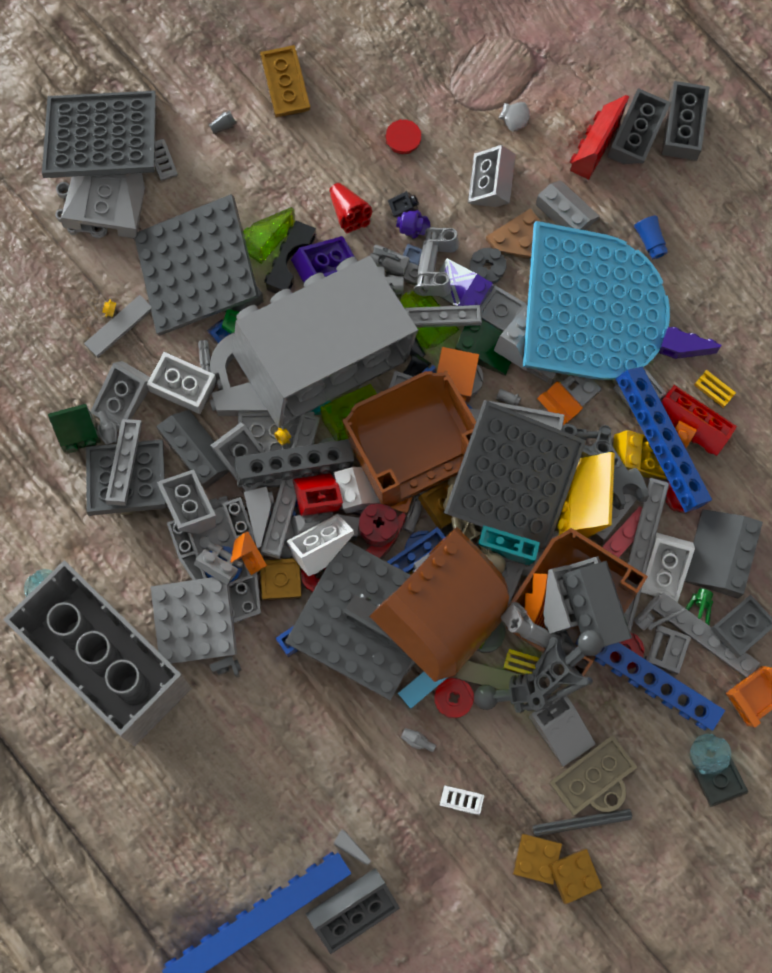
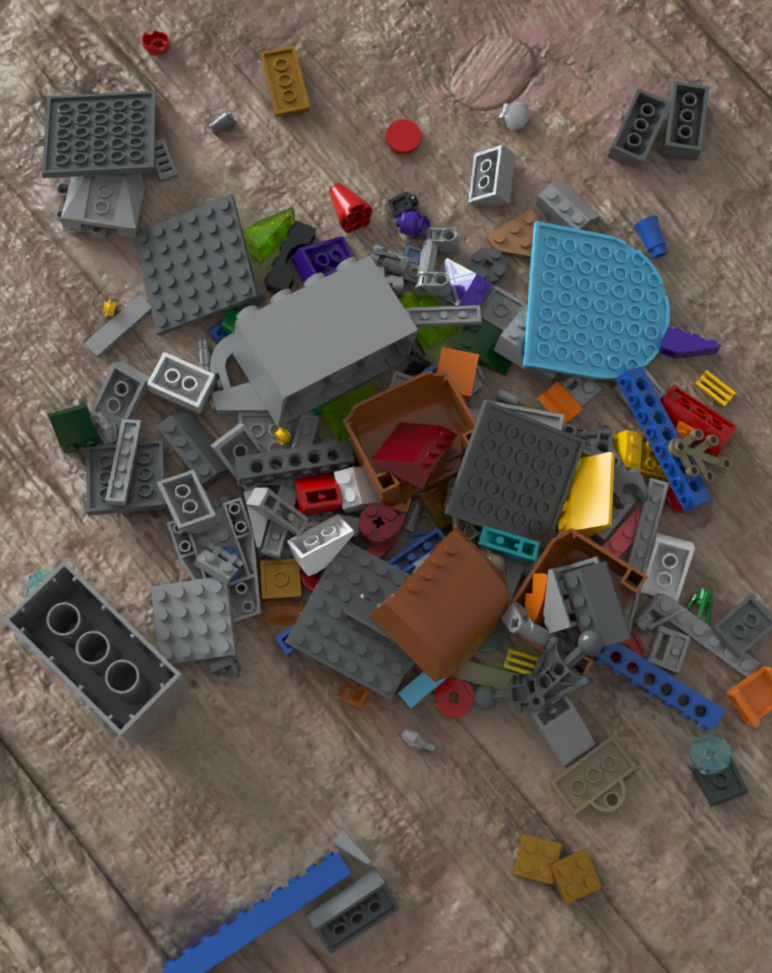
orange slope [231,531,267,575] -> none
white slope [439,785,484,816] -> none
dark grey axle [533,809,632,836] -> none
red slope [569,95,630,180] -> none
dark grey slope [684,509,763,599] -> none
none -> red hair [141,30,171,56]
none -> light grey slope [246,488,309,536]
none -> clear orange slope [265,601,304,626]
none -> clear orange slope [335,680,372,712]
none -> dark red slope [370,422,458,490]
none -> dark tan plant [668,429,732,483]

